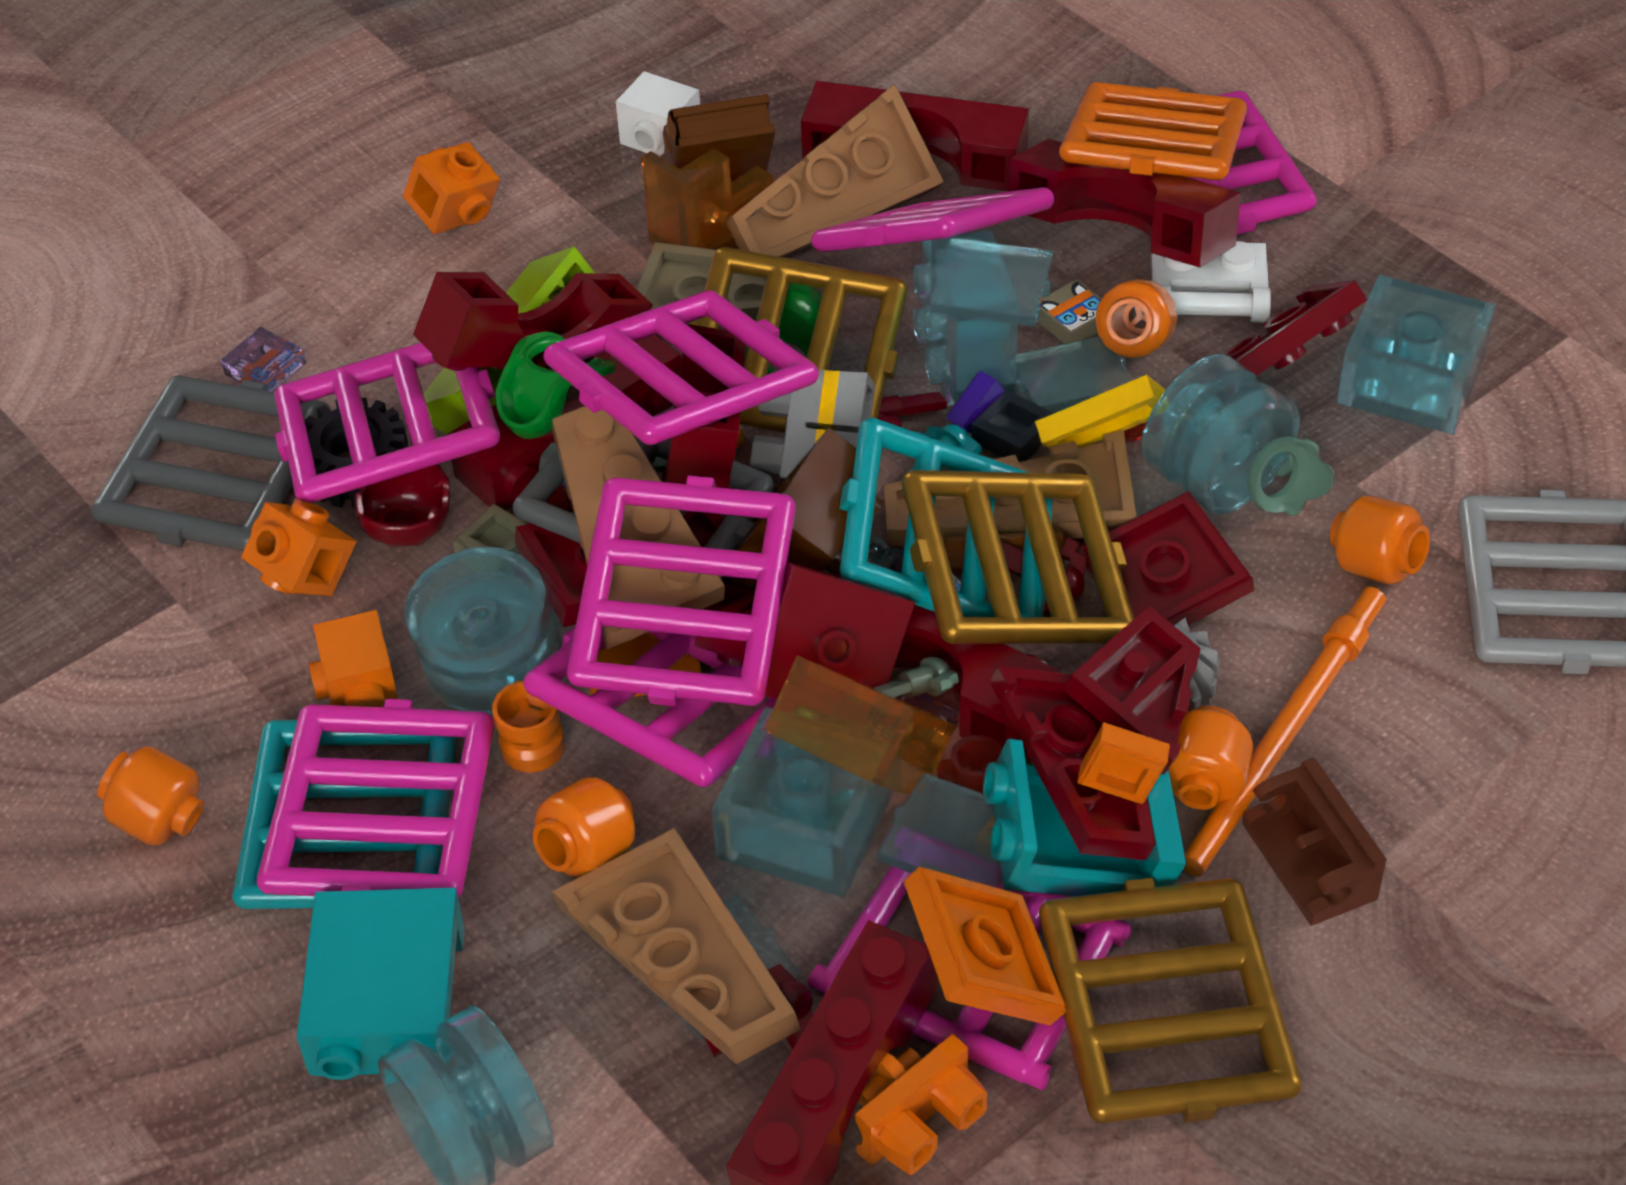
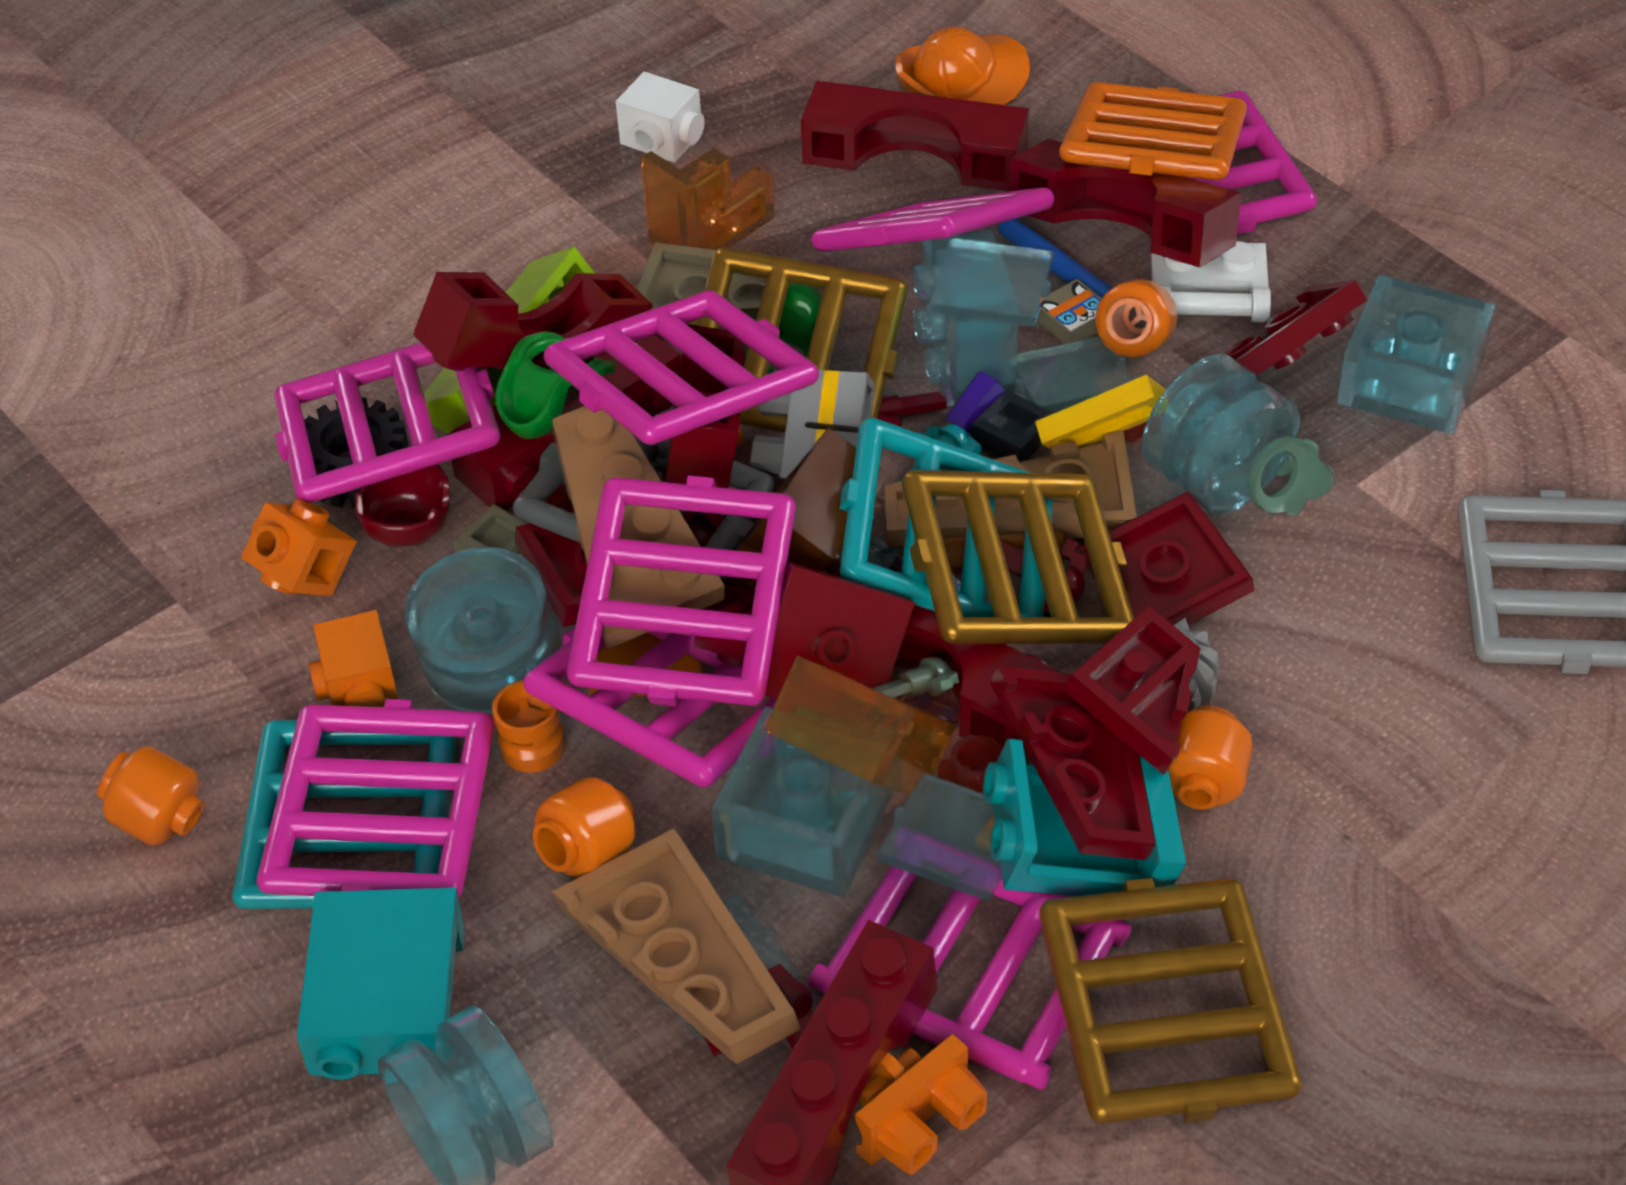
dark grey bar [91,375,331,551] -> none
clear purple tile [221,327,306,392] -> none
orange brick [402,142,501,234] -> none
reddish brown piece [660,94,776,194] -> none
medium nougat wing [726,84,944,258] -> none
orange tile [903,866,1067,1026] -> none
orange tile [1077,722,1170,804] -> none
orange bar [1184,587,1386,877] -> none
copper hinge [1242,757,1387,926] -> none
orange head [1330,495,1430,584] -> none
none -> orange hat [895,27,1030,105]
none -> blue bar [998,218,1113,298]

